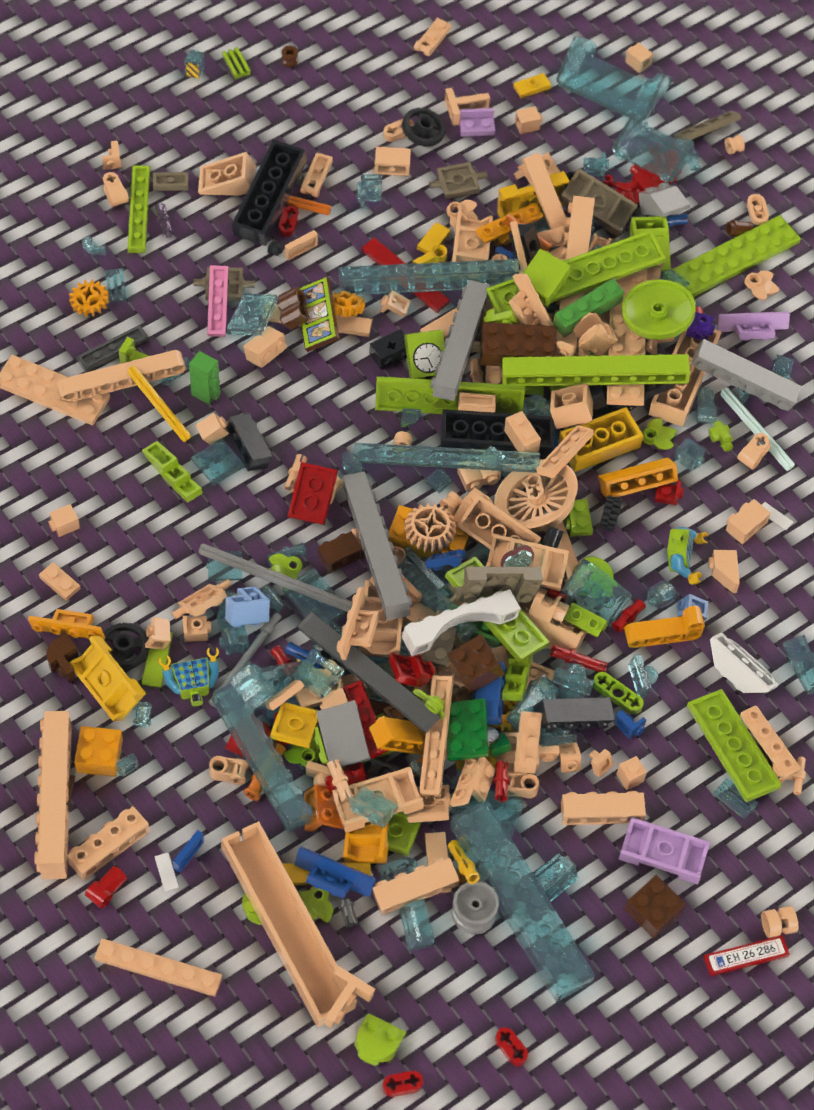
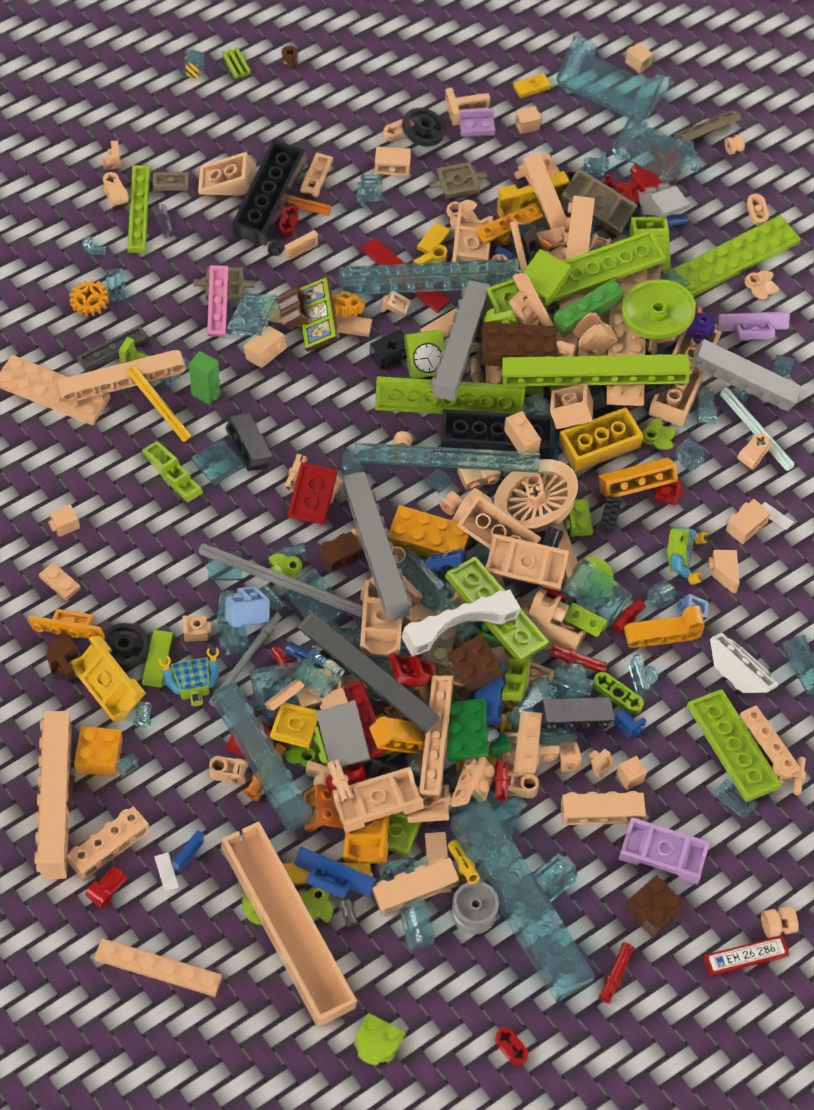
light nougat brick [145,617,171,650] -> none
light nougat plate [172,579,232,619] -> none
light nougat brick [196,413,229,445] -> none
clear light blue brick [229,663,276,711] -> none
light nougat bracket [324,966,375,1028] -> none
light nougat bracket [337,588,380,660] -> none
clear light blue bracket [349,786,398,828] -> none
red beam [382,1071,423,1097] -> none
clear light blue tile [401,408,421,427] -> none
light nougat gear [404,503,456,553] -> none
lime plate [413,689,445,719] -> none
light nougat plate [414,18,452,57] -> none
dark tan piece [455,567,543,603] -> none
light nougat tile [458,392,496,413] -> none
clear light blue tile [478,446,505,471] -> none
clear light blue piece [500,545,534,567] -> none
light nougat tile [536,425,594,478] -> none
lime plate [708,421,733,452] -> none
reddish brown cone [726,220,753,237] -> none
none -> red pin [598,942,634,1004]

